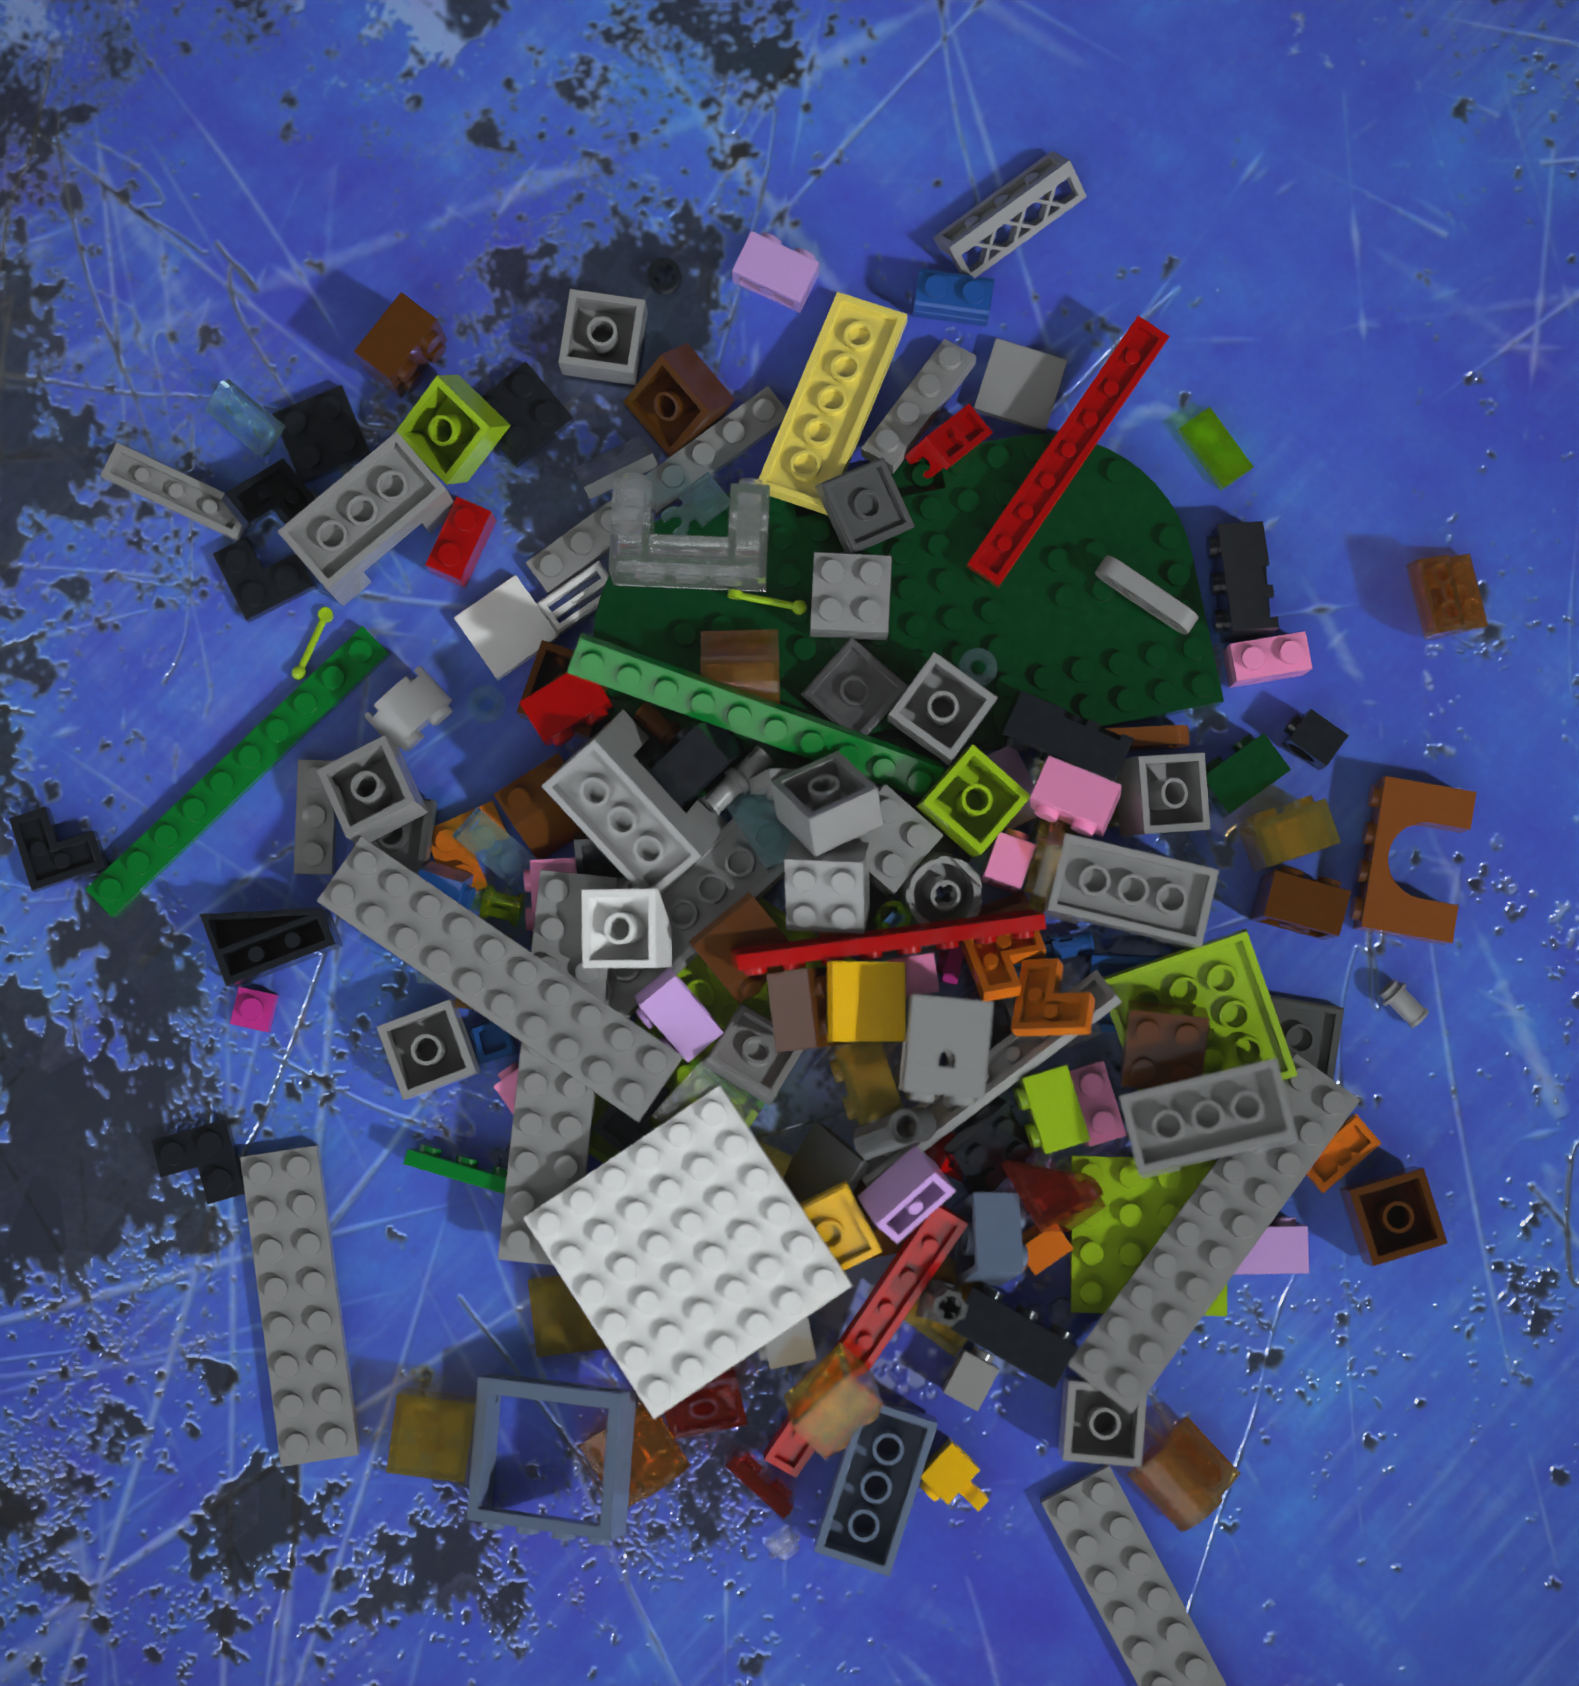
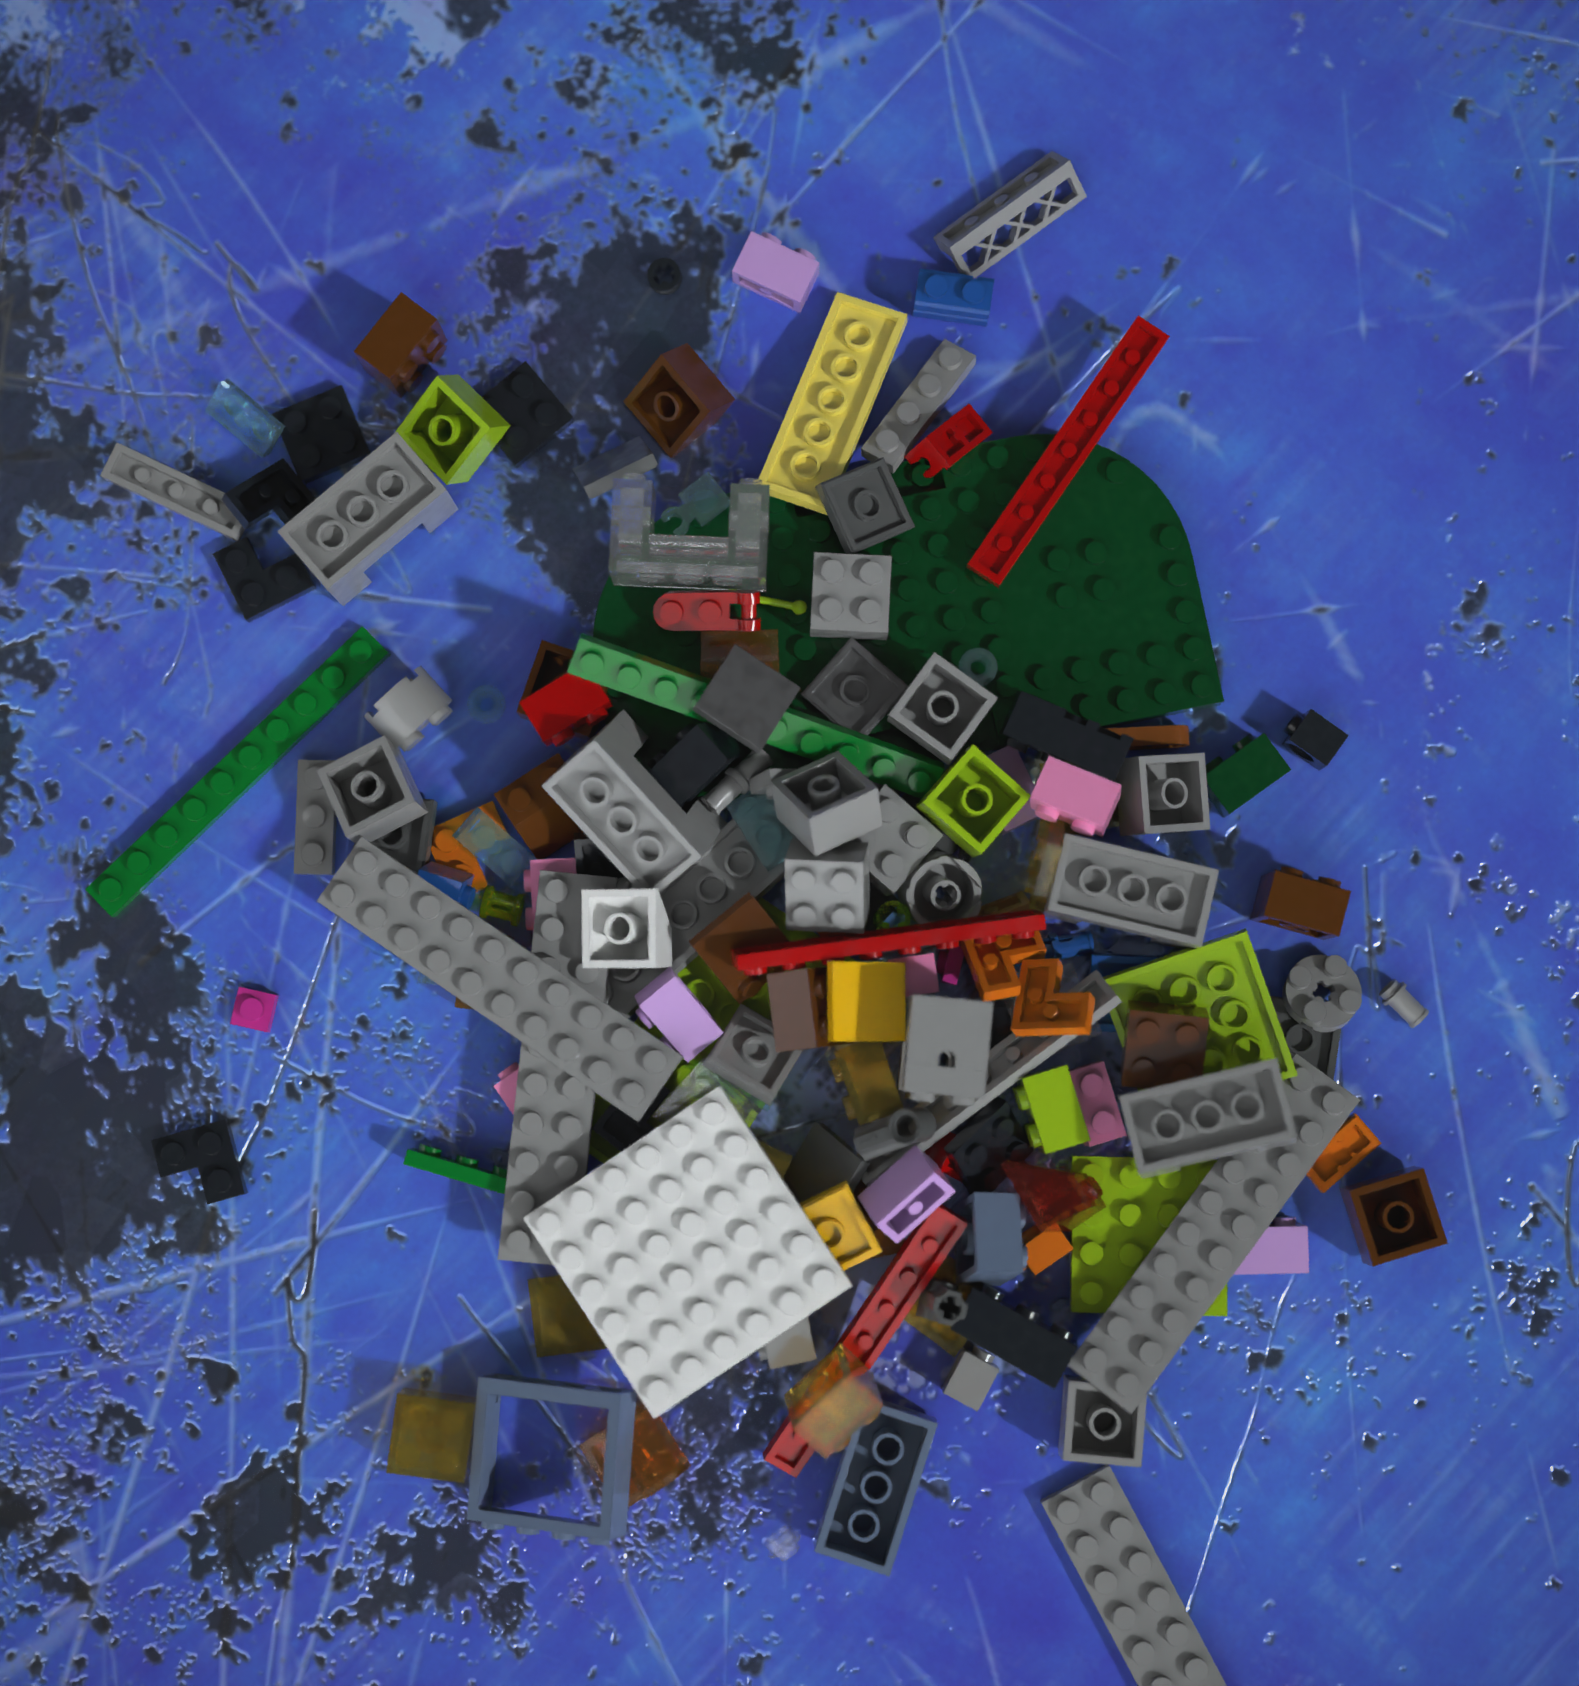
black plate [9,807,108,892] -> none
black wedge [200,908,343,987] -> none
light grey plate [240,1145,361,1467] -> none
lime hinge [291,607,334,680] -> none
light grey brick [377,999,481,1100] -> none
red brick [425,496,496,588] -> none
white tile [454,575,560,681] -> none
blue tile [469,1021,518,1064] -> none
light grey plate [525,386,787,595] -> none
white tile [536,561,609,636] -> none
light grey brick [558,289,648,385] -> none
reddish brown pin [633,701,681,748] -> none
clear red slope [664,1368,748,1440] -> none
clear red plate [725,1449,794,1519] -> none
yellow brick [919,1437,989,1512] -> none
light grey tile [974,338,1068,433] -> none
bright pink brick [980,829,1036,894] -> none
light grey beam [1095,556,1199,635] -> none
clear orange brick [1127,1416,1241,1532] -> none
clear neon green plate [1177,407,1254,491] -> none
black wedge [1206,521,1279,643] -> none
bright pink brick [1223,631,1313,688] -> none
clear yellow brick [1239,795,1341,873] -> none
dark orange arch [1349,776,1477,945] -> none
clear orange brick [1406,554,1488,640] -> none
none -> red plate [653,590,761,632]
none -> flat silver tile [693,644,800,753]
none -> light grey plate [1282,955,1362,1032]

